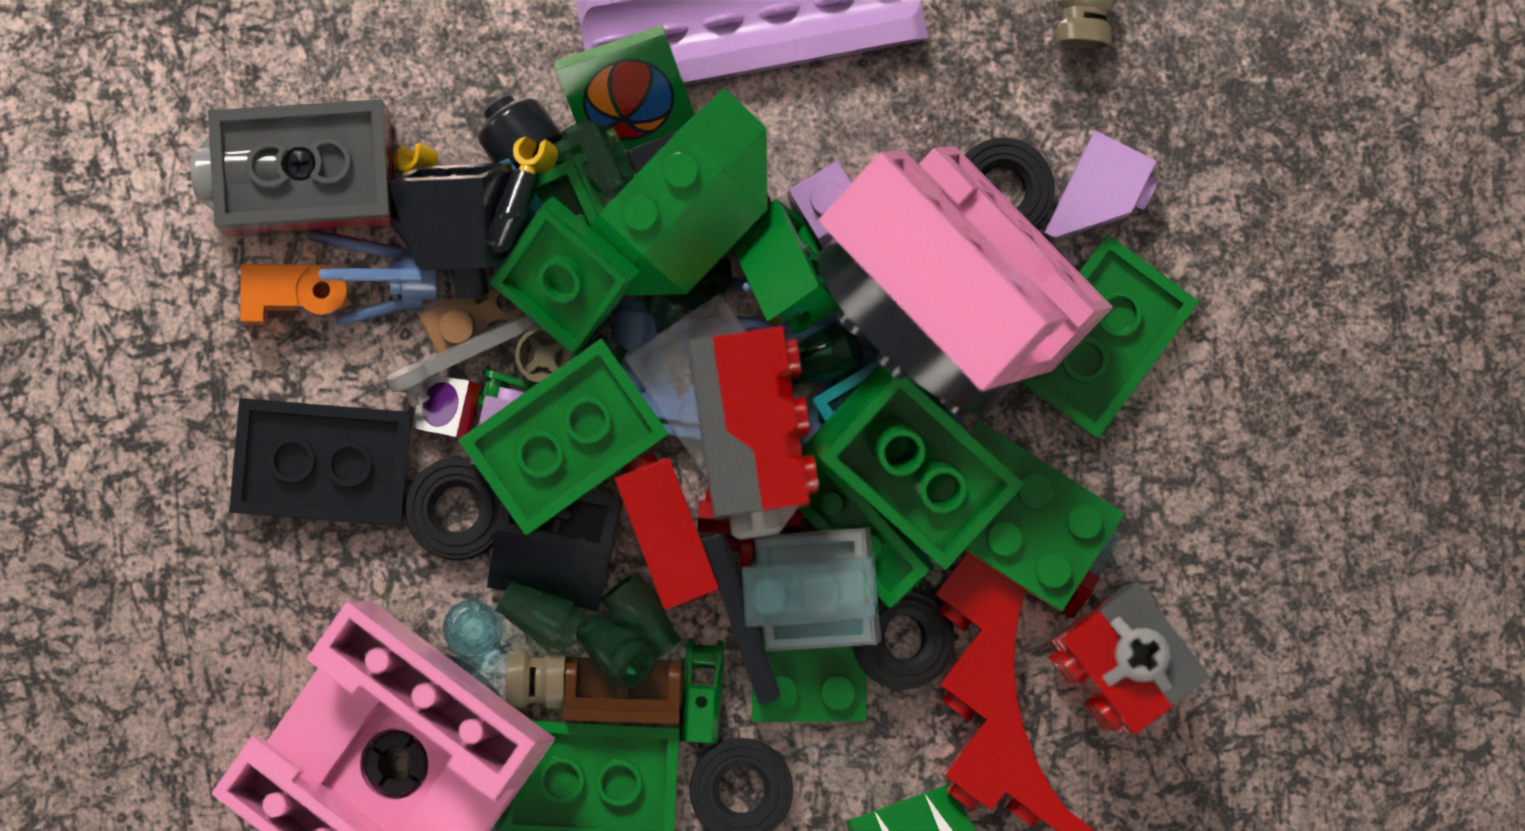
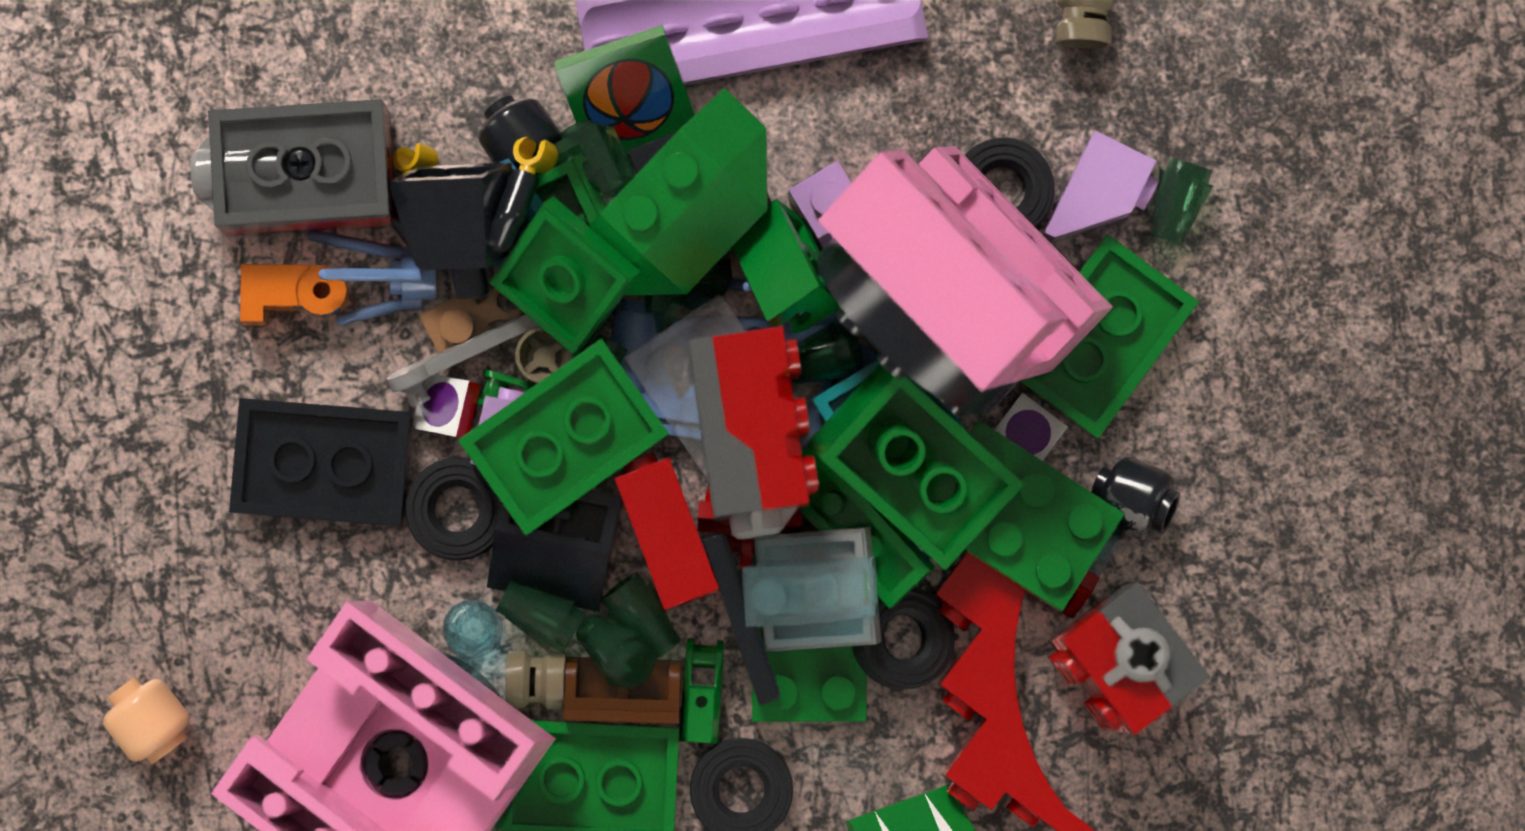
none -> light nougat head [103,677,190,765]
none -> tile [994,393,1068,461]
none -> black head [1091,457,1180,540]
none -> clear green cone [1151,157,1214,245]

